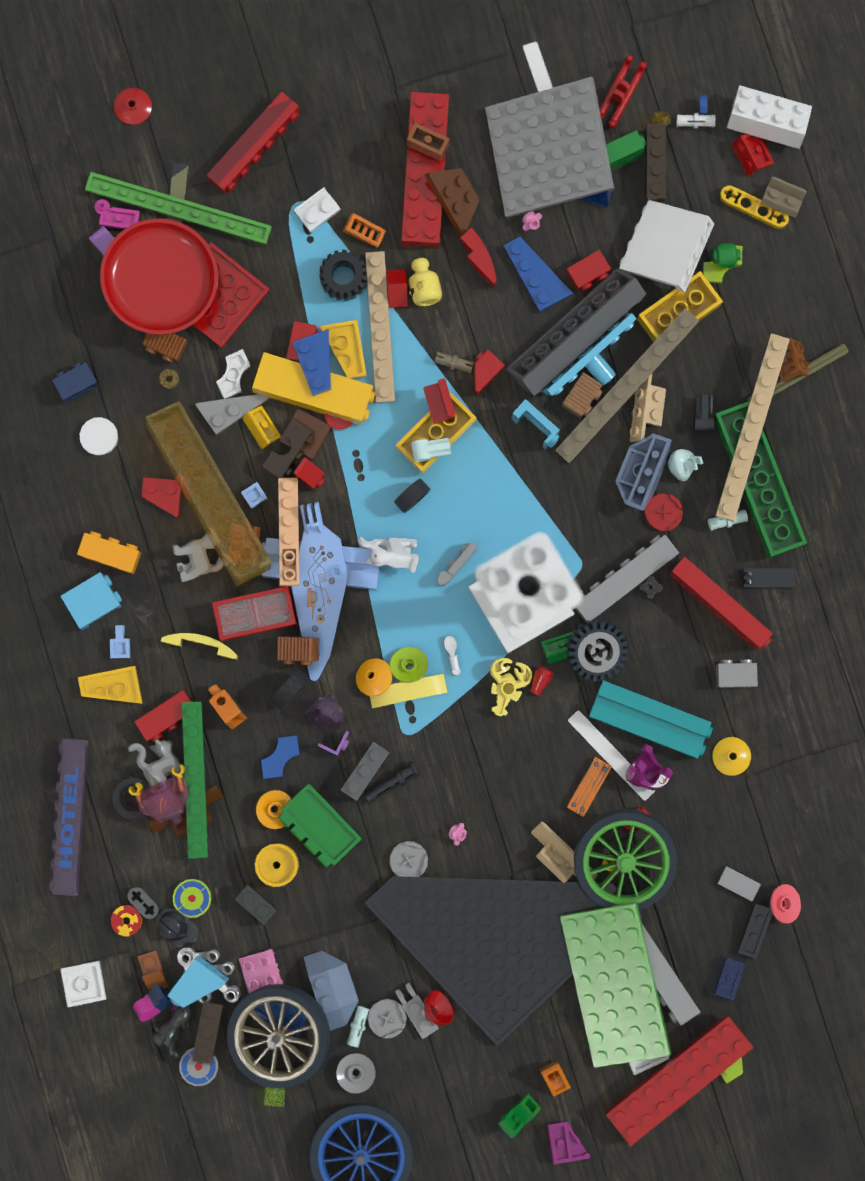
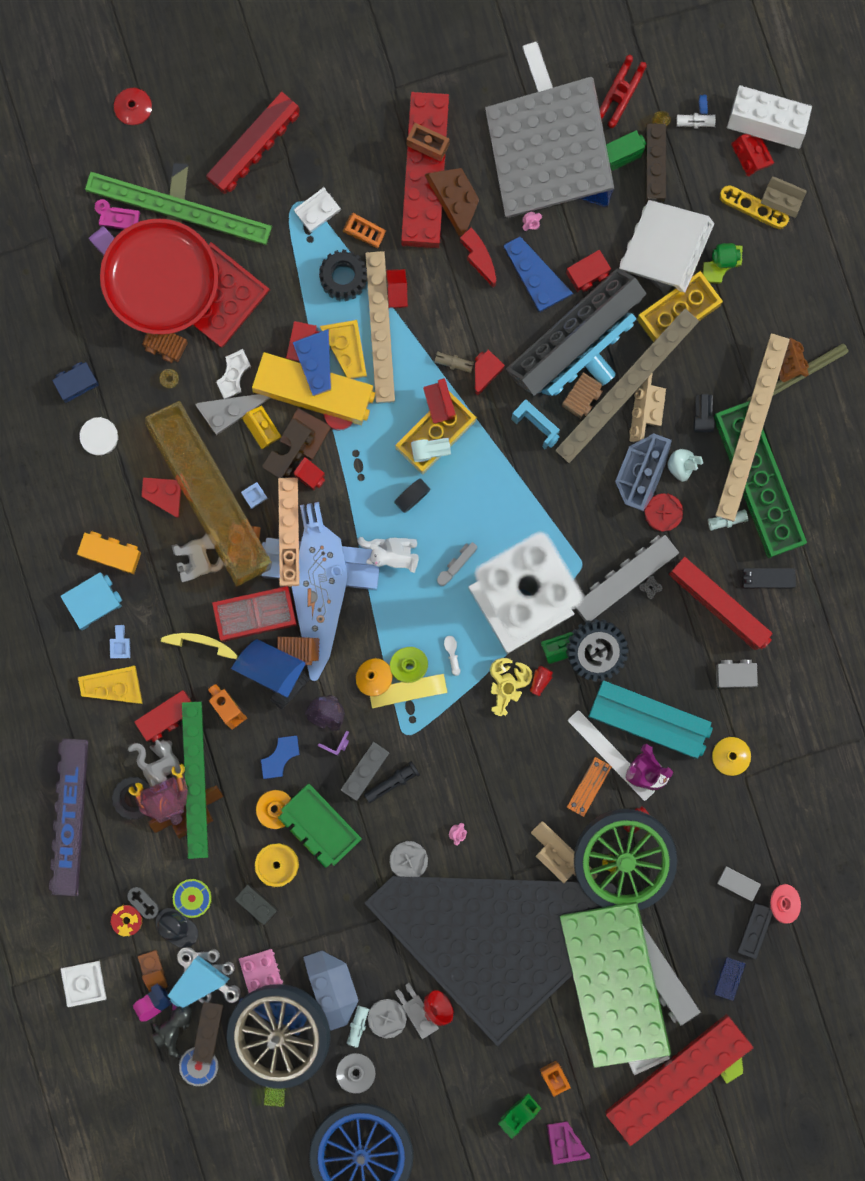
light yellow piece [408,258,442,306] -> none
none -> blue slope [231,639,306,698]

